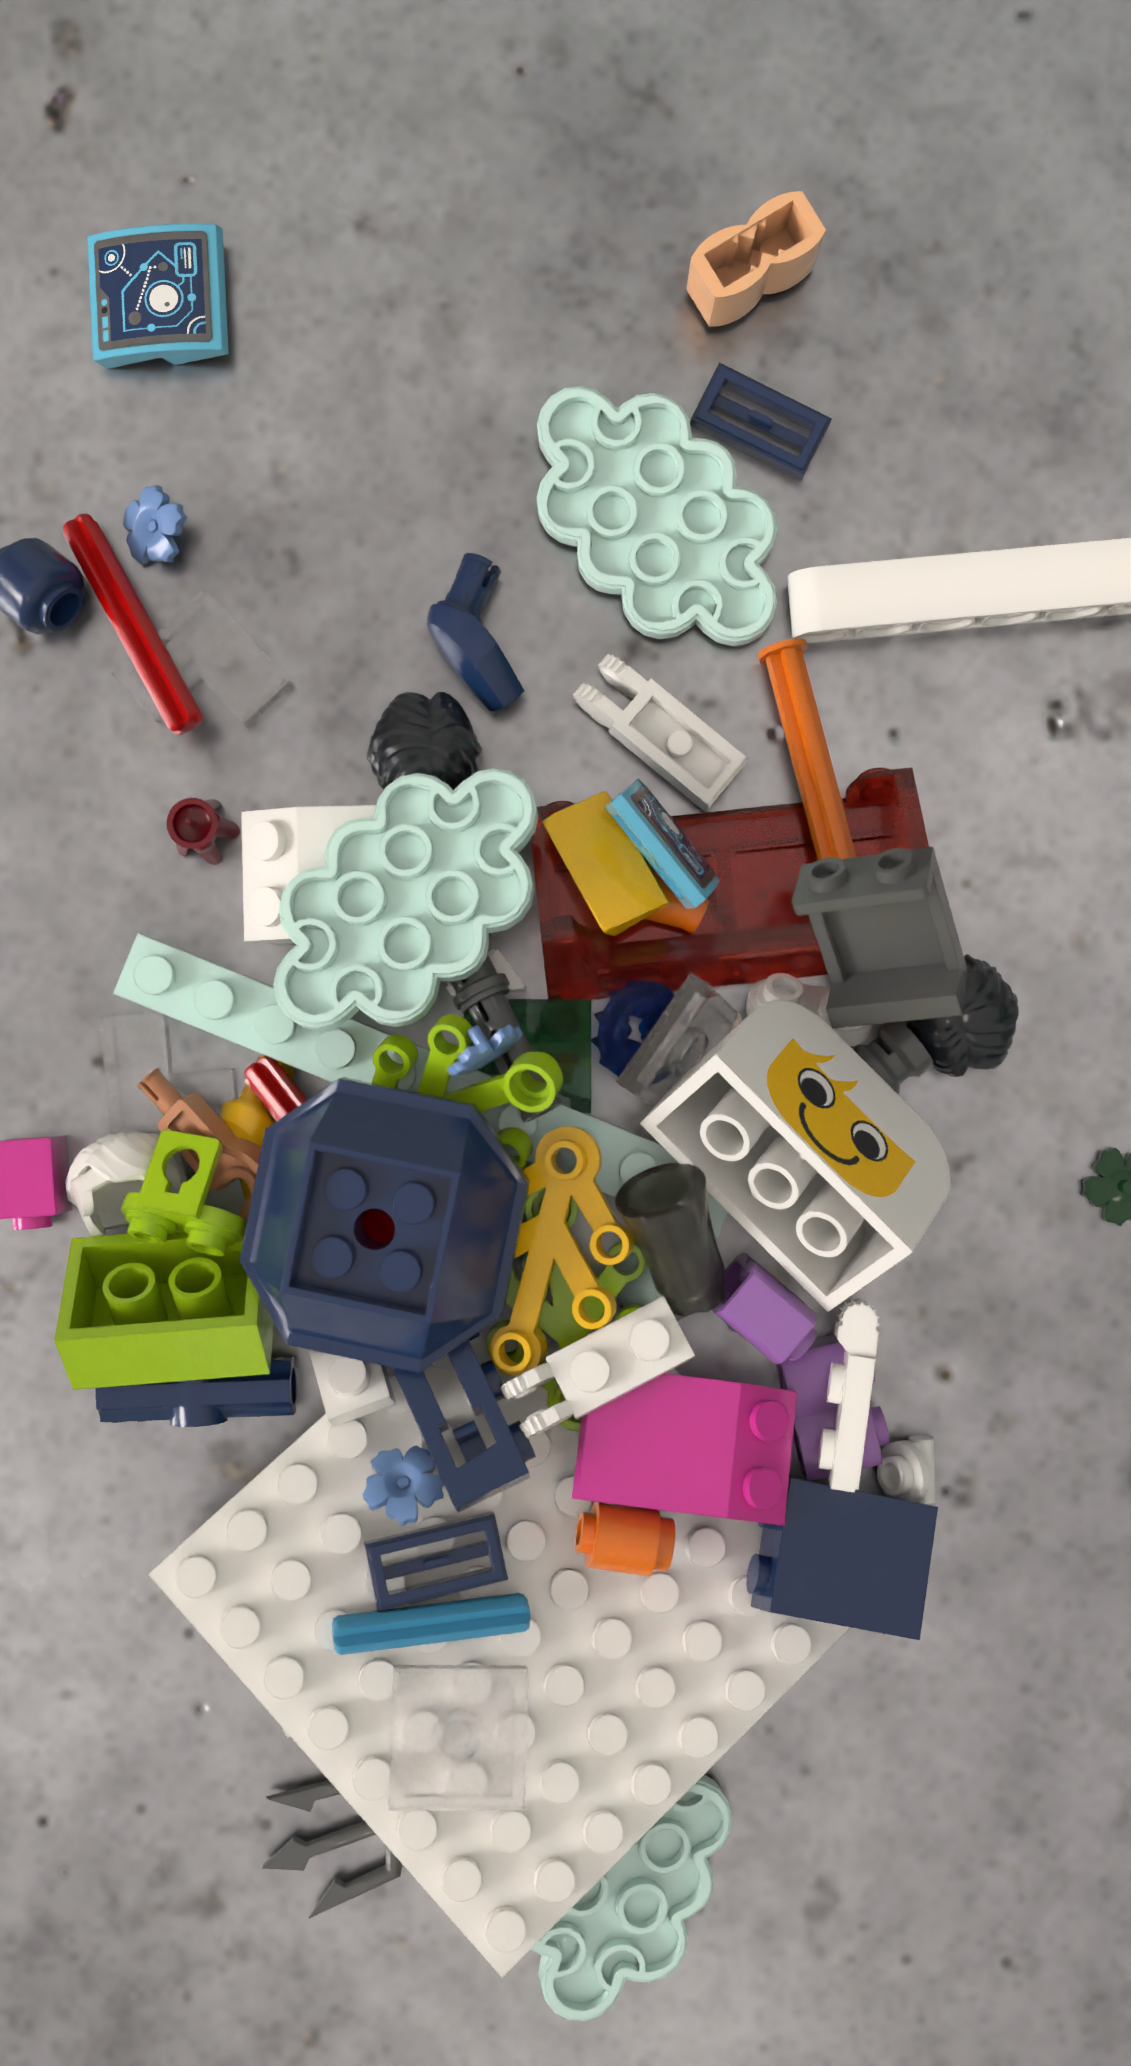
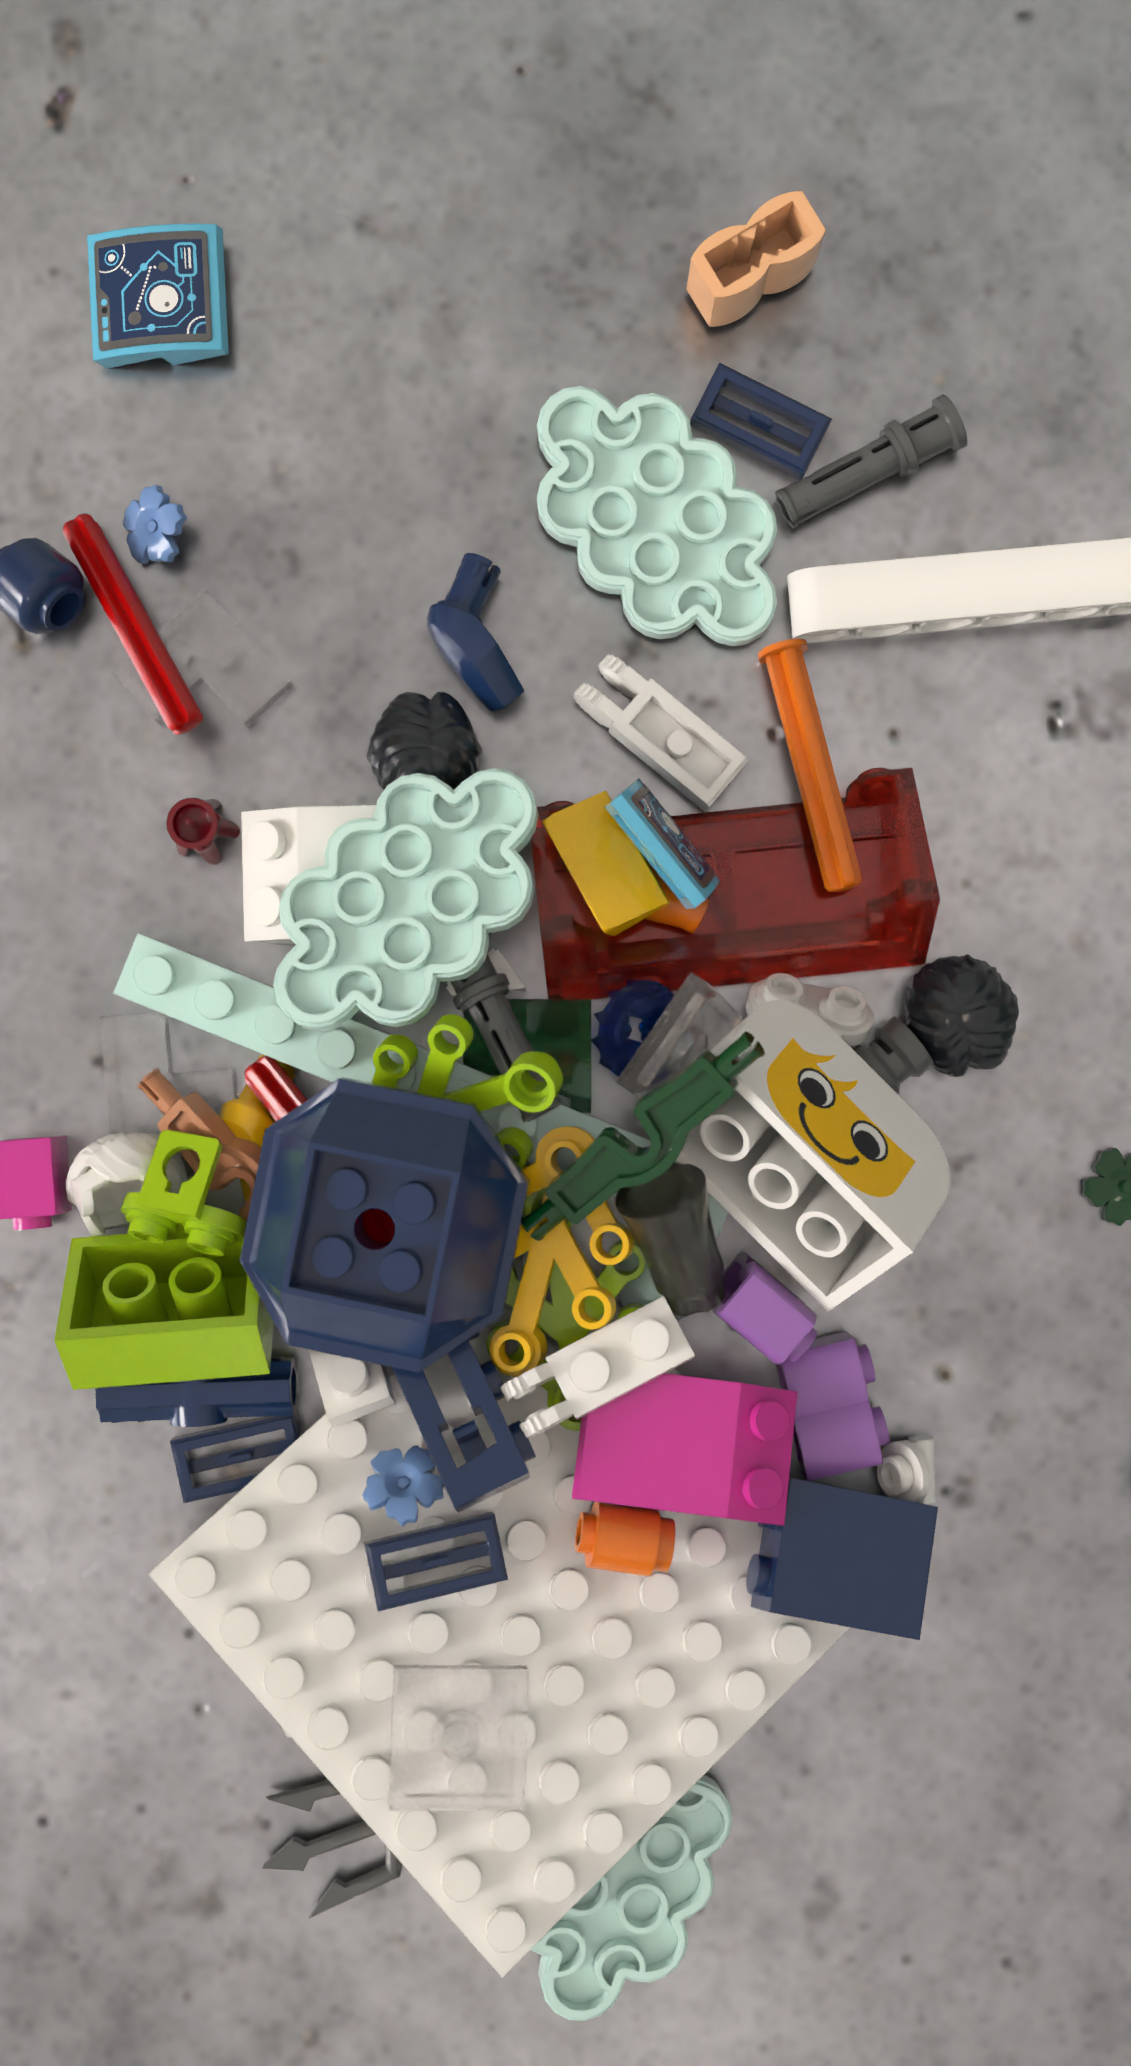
dark azure axle [332,1593,530,1655] -> none
medium blue plant [447,1024,523,1076] -> none
dark grey panel [792,847,968,1029] -> none
white hinge [818,1298,880,1493] -> none
none -> dark blue tile [170,1409,302,1503]
none -> dark green piece [522,1031,765,1241]
none -> dark grey pin [775,394,968,529]

